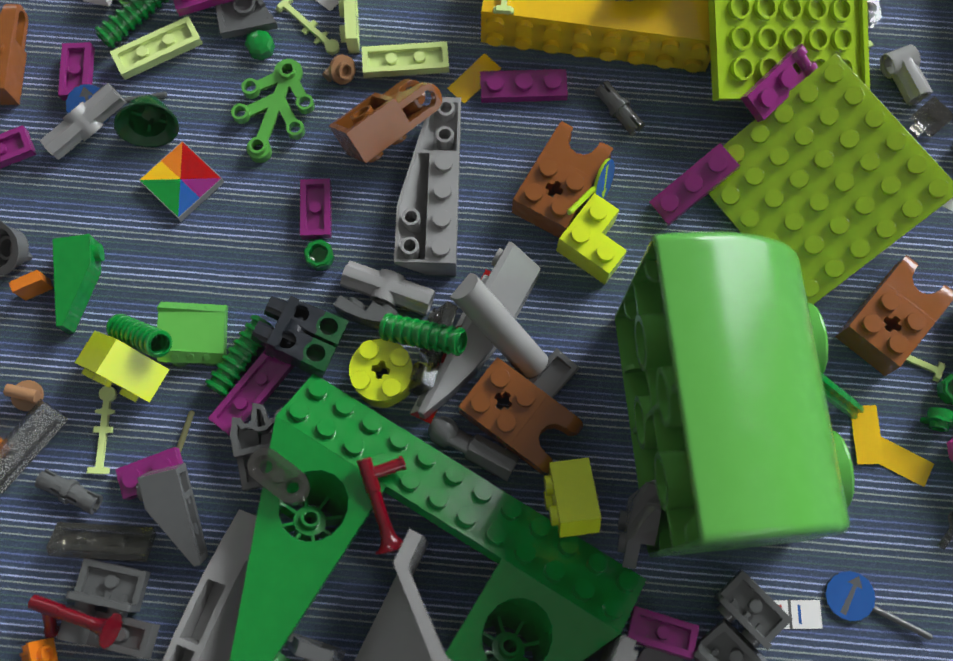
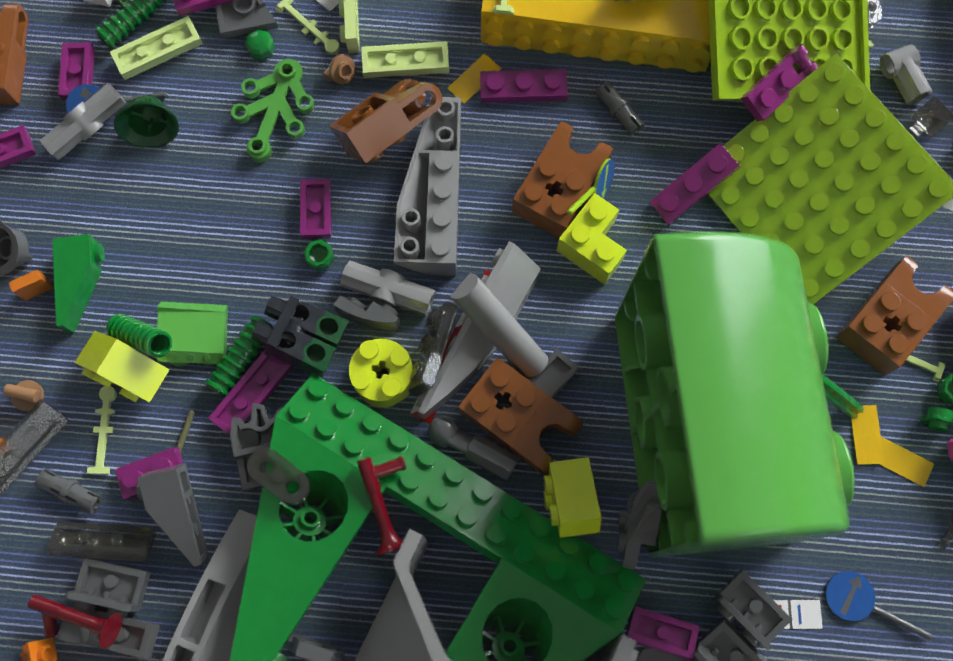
tile [139,141,224,222] -> none
green piece [379,313,467,356] -> none

